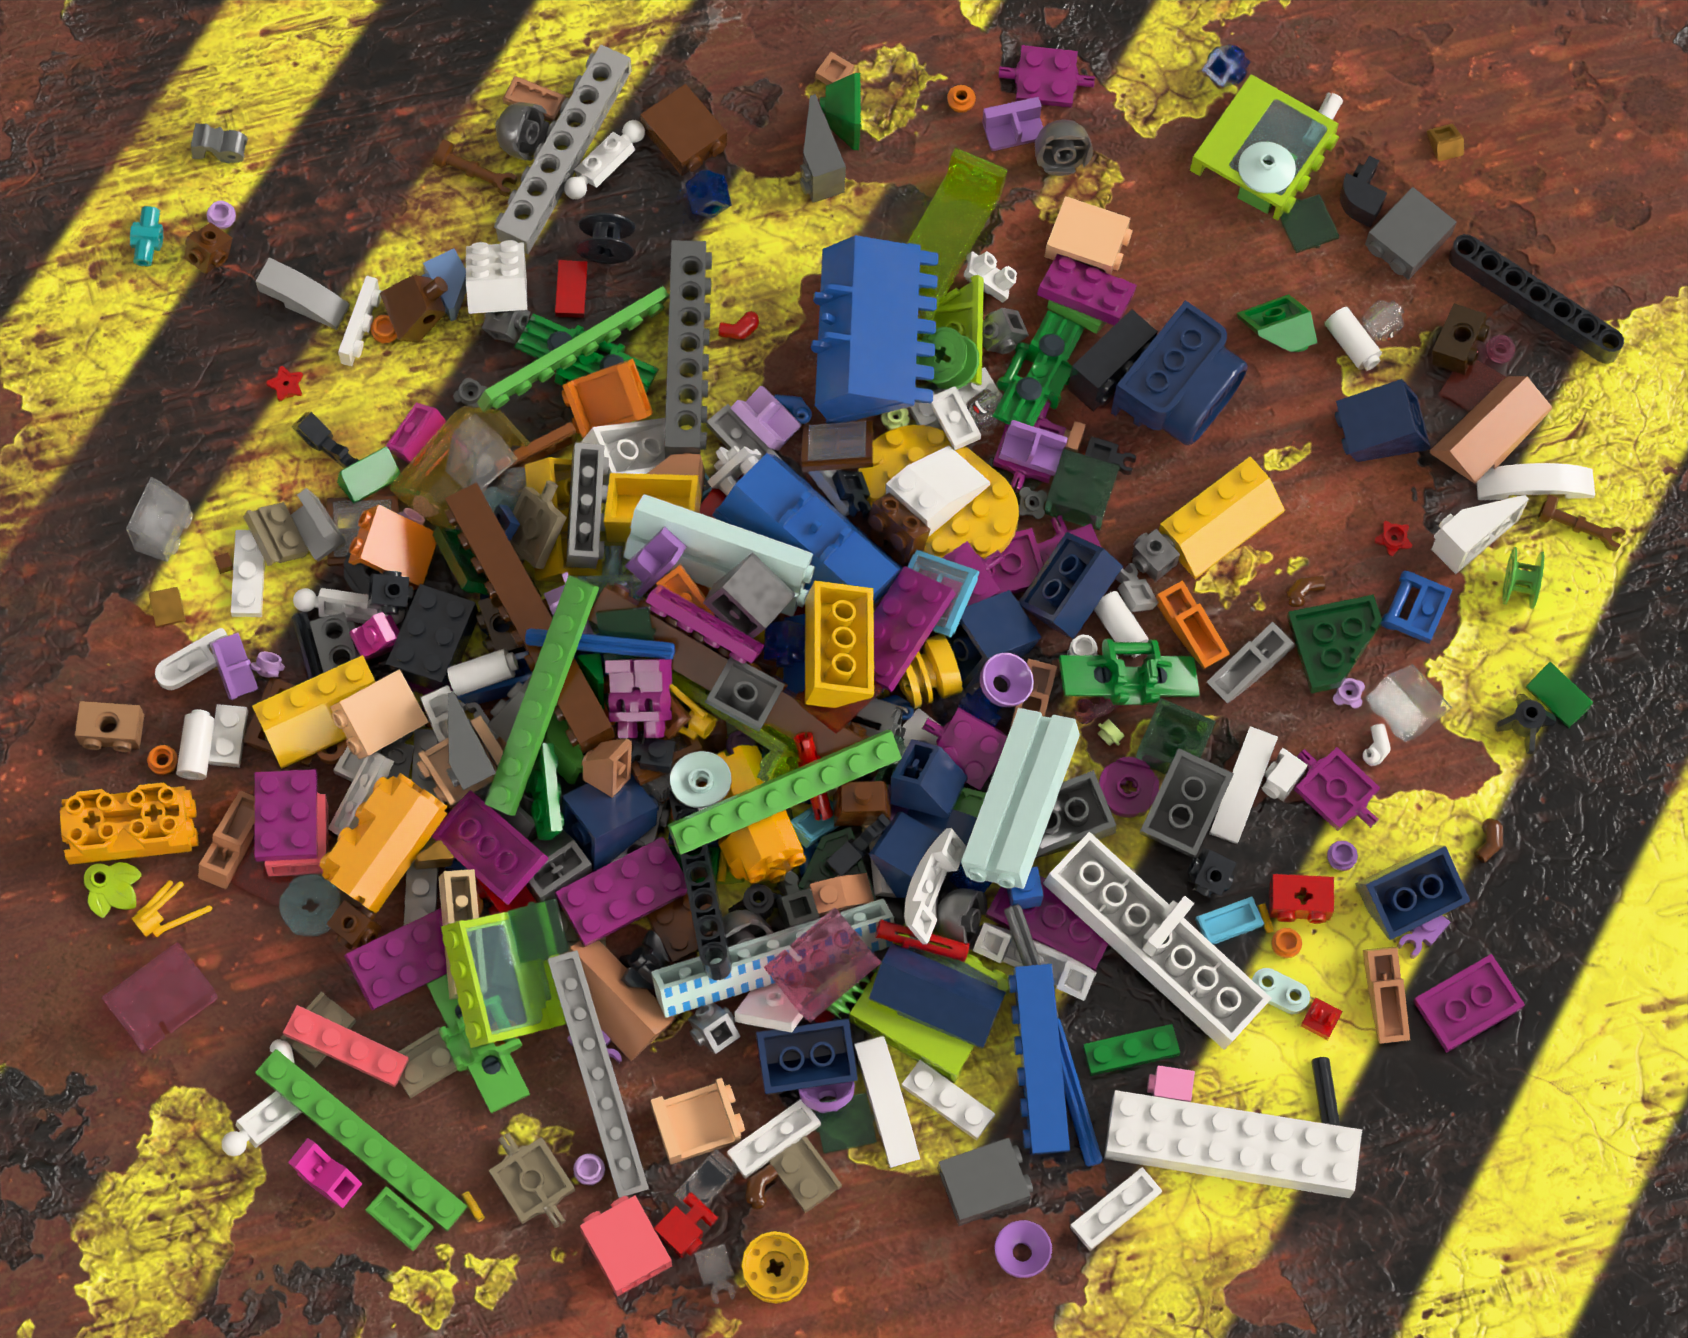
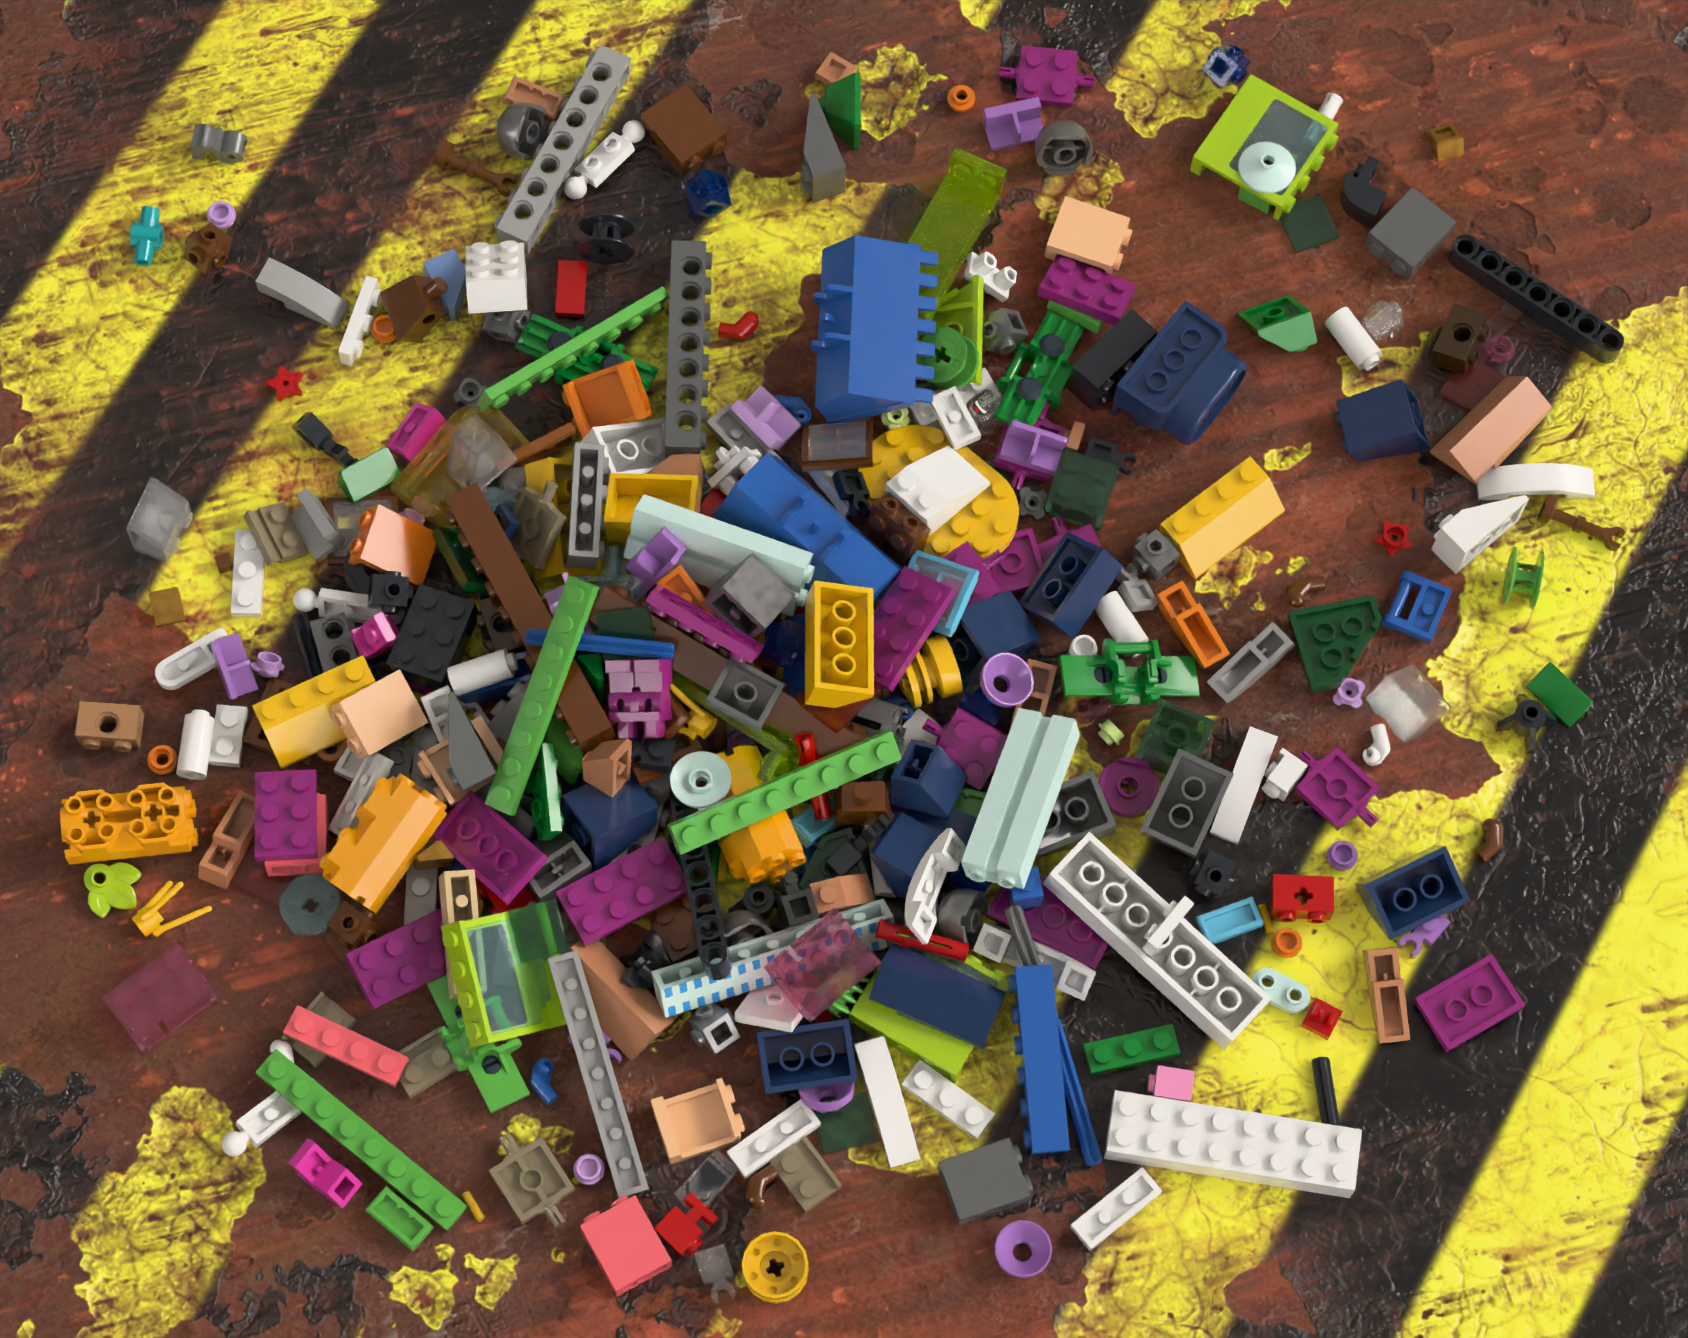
none -> blue arm [530,1058,559,1106]

